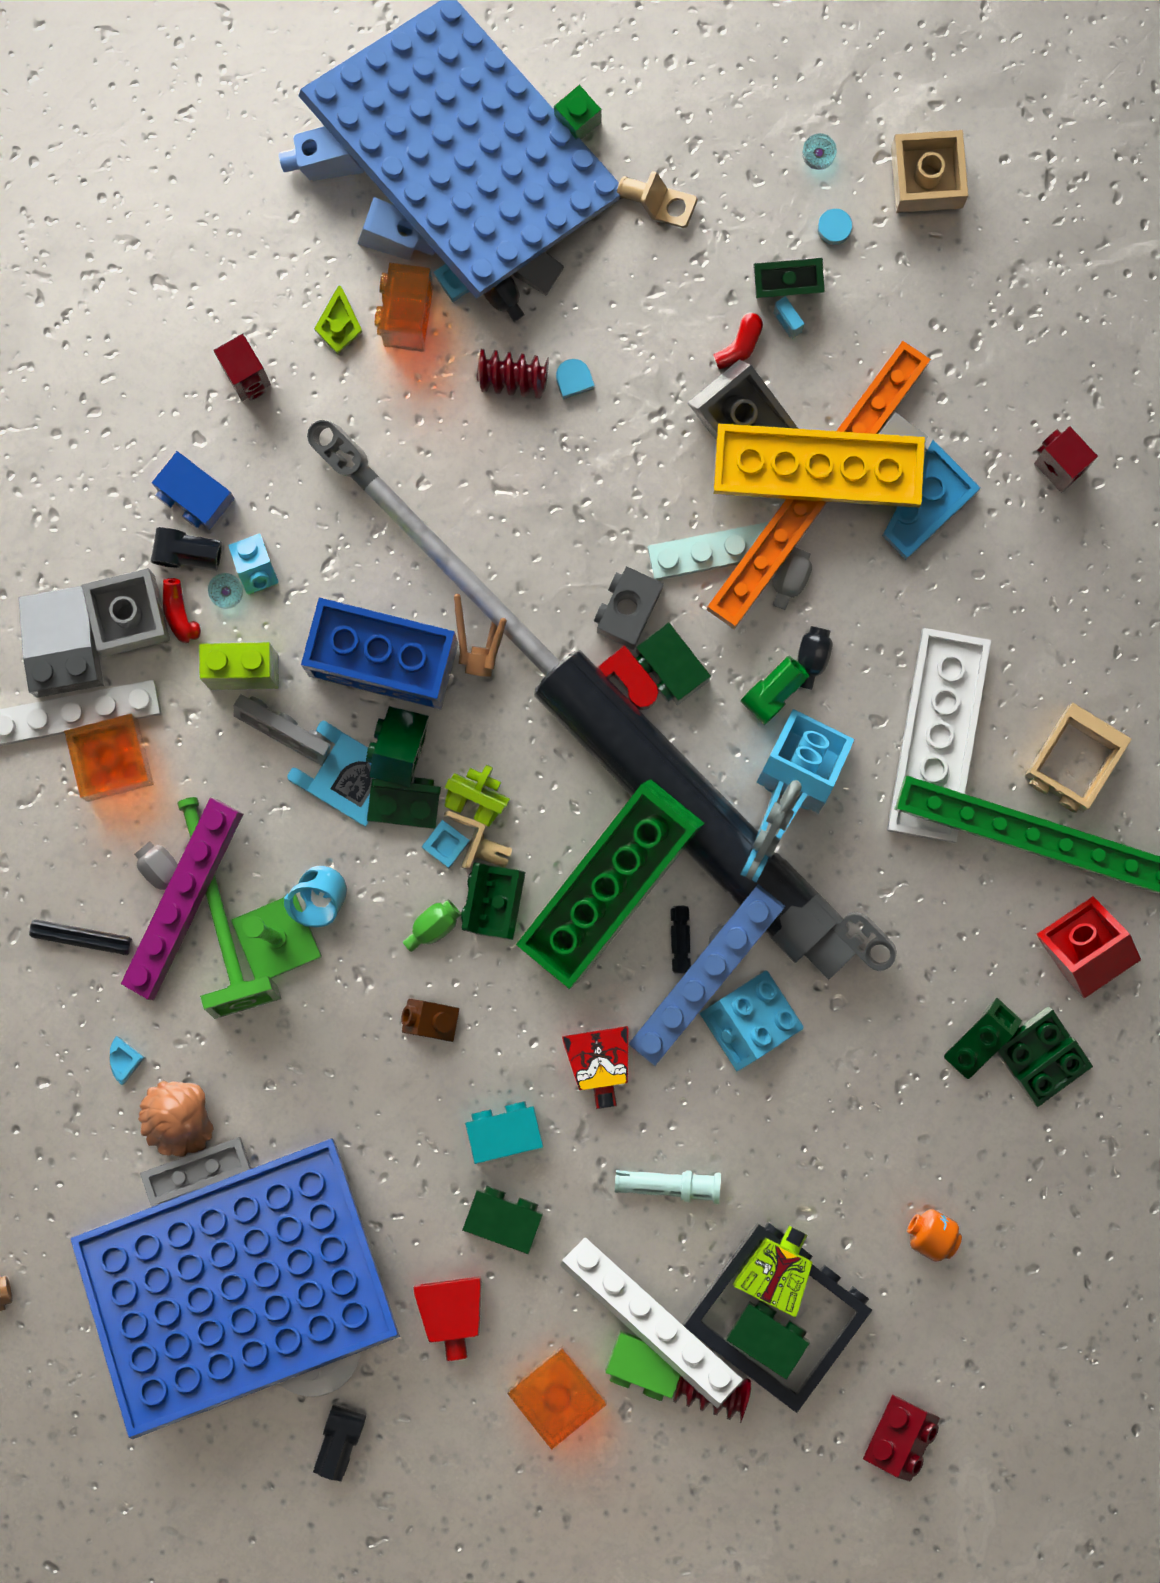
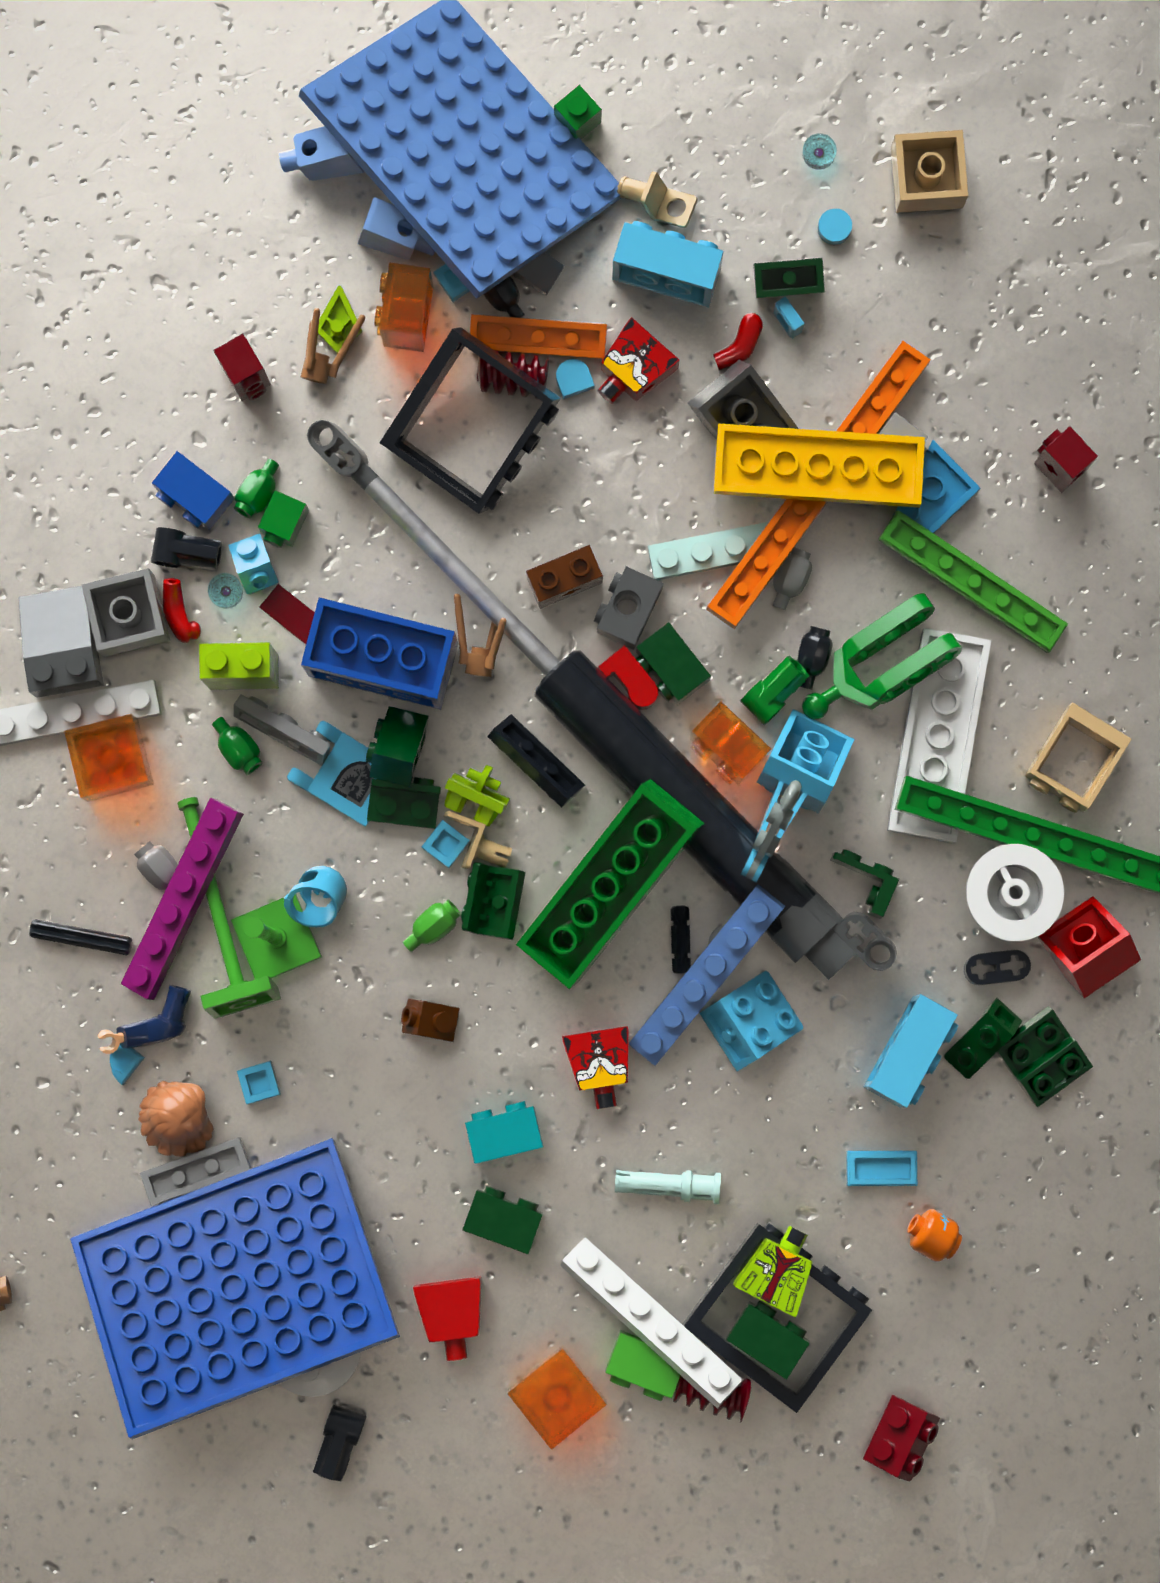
none -> dark blue arm [98,985,191,1054]
none -> green plant [212,717,263,775]
none -> green plant [234,459,279,519]
none -> medium azure tile [237,1061,281,1104]
none -> green brick [258,490,309,548]
none -> dark red sticker [259,584,315,644]
none -> medium nougat plant [300,308,366,384]
none -> black window [380,327,561,514]
none -> orange plate [470,314,607,359]
none -> black plate [487,714,585,808]
none -> reddish brown brick [526,545,603,609]
none -> torso [598,317,680,404]
none -> medium azure brick [612,221,723,308]
none -> clear orange brick [690,701,771,786]
none -> green piece [802,593,962,719]
none -> dark green bracket [830,849,899,919]
none -> medium azure tile [846,1151,918,1186]
none -> medium azure brick [863,994,959,1108]
none -> bright green tile [878,510,1068,653]
none -> black beam [964,950,1031,985]
none -> white piece [966,844,1064,941]

